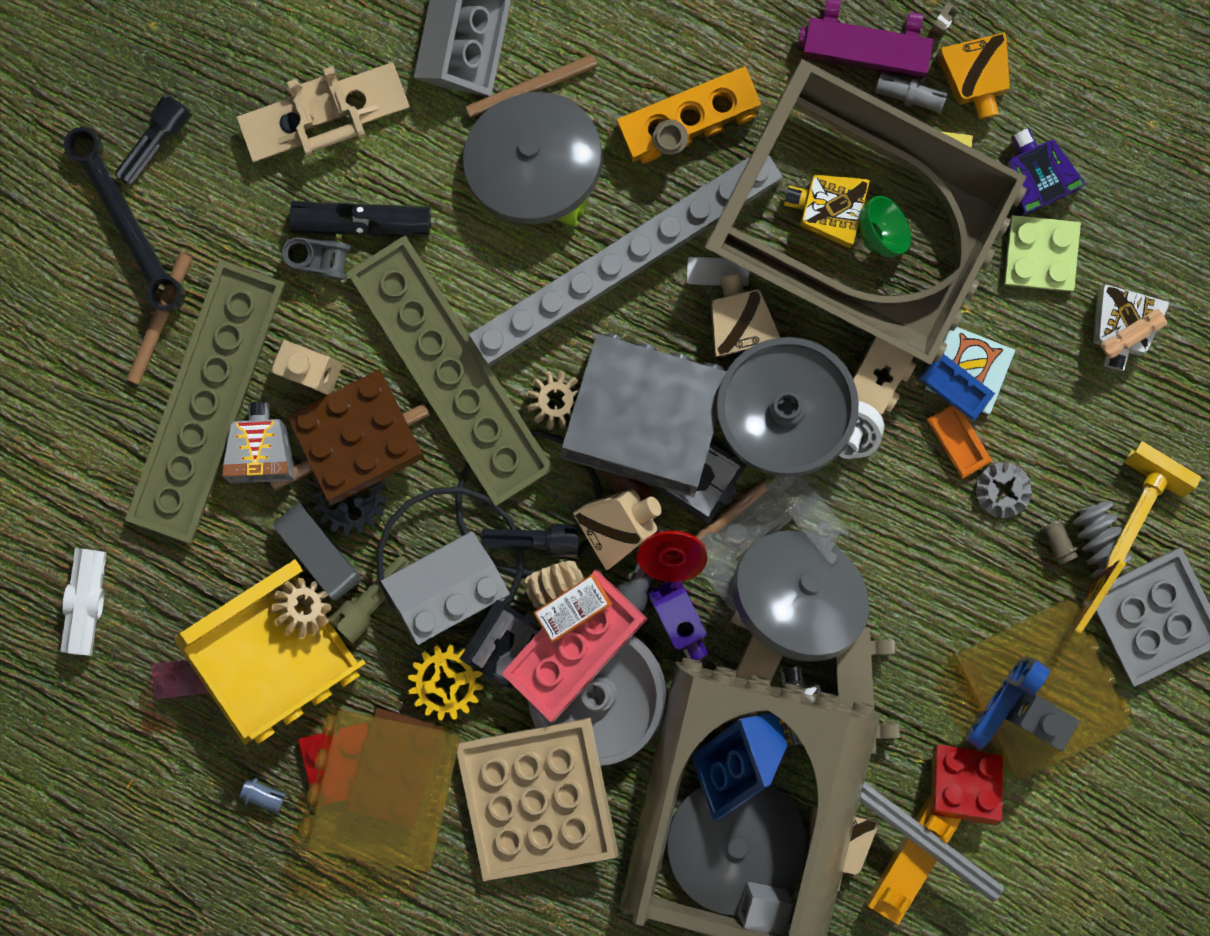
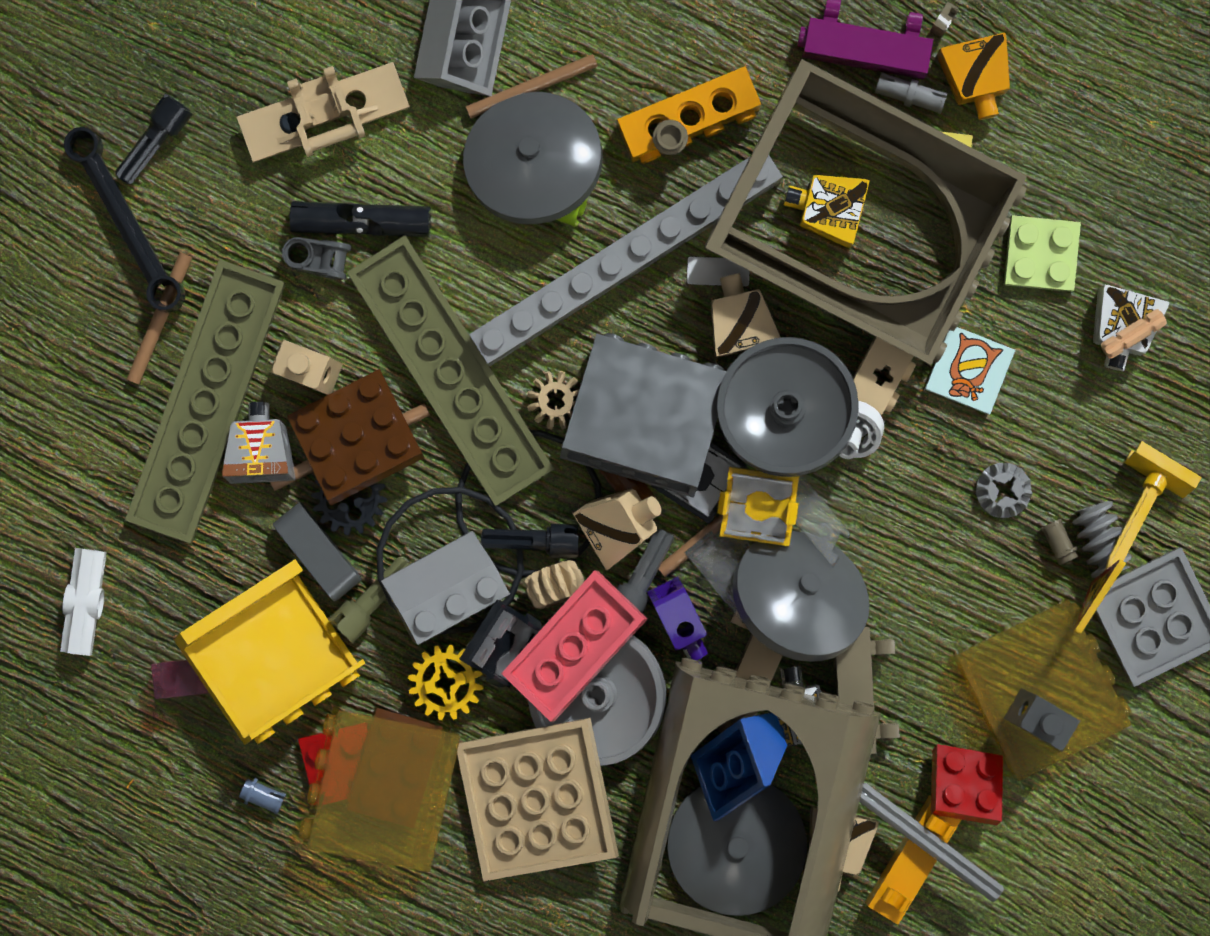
tan gear [270,578,331,639] -> none
tile [534,574,613,642] -> none
red dish [637,531,708,582] -> none
light grey brick [738,882,795,936] -> none
green piece [857,195,911,258] -> none
blue plate [918,354,996,422] -> none
orange tile [926,405,992,479] -> none
blue beam [965,656,1050,750] -> none
torso [1005,128,1086,216] -> none
none -> piece [717,466,799,546]

